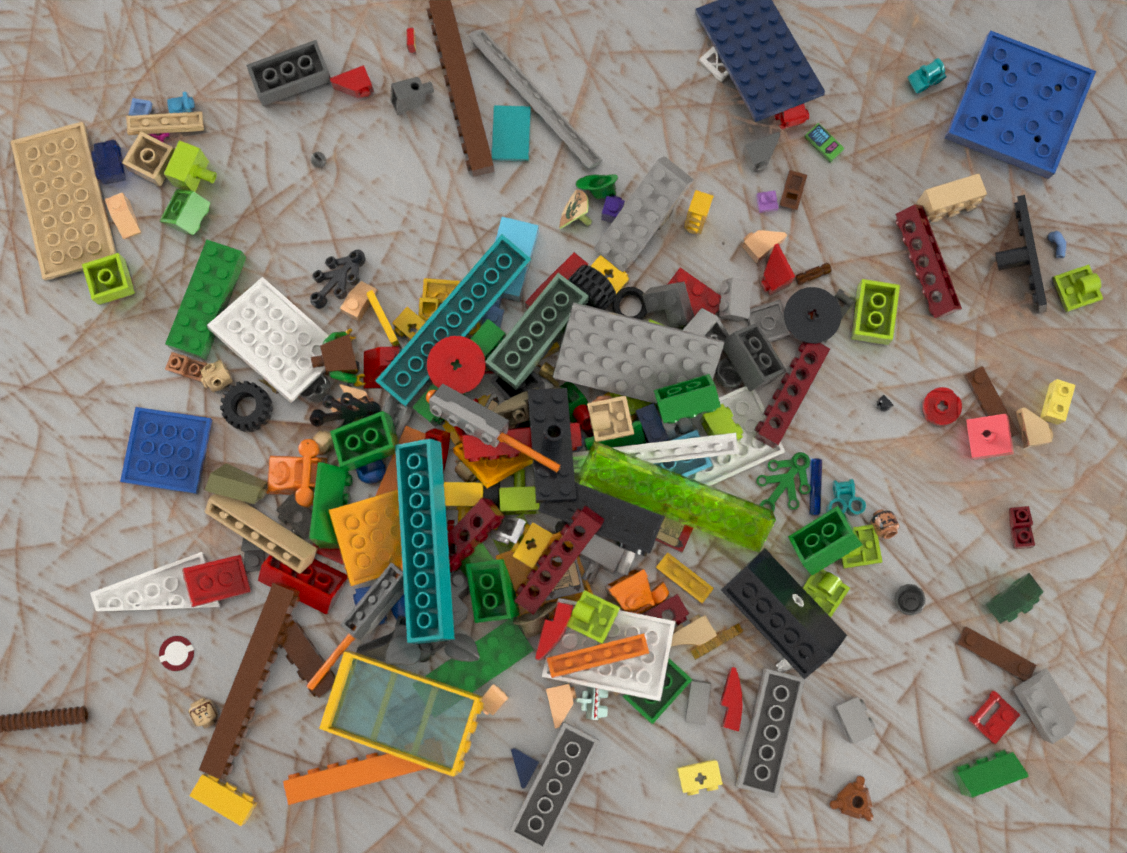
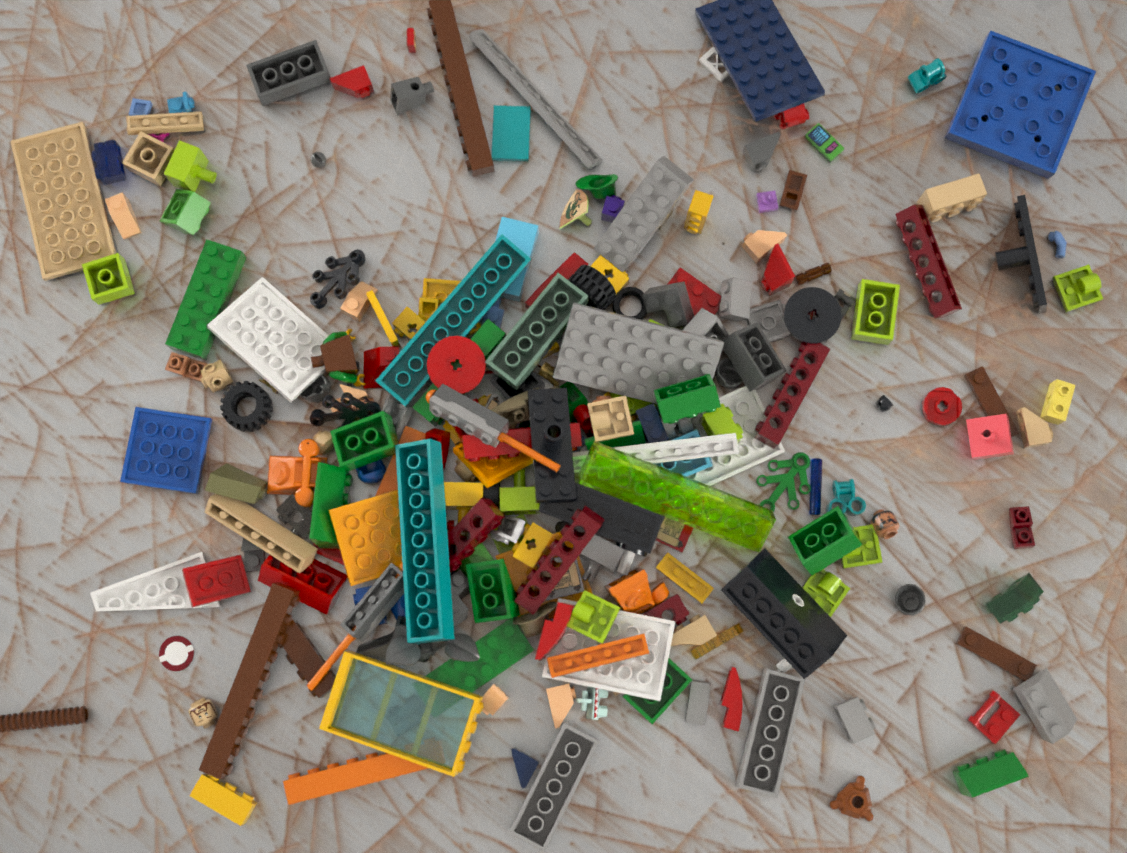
light yellow brick [677,759,722,795] -> none

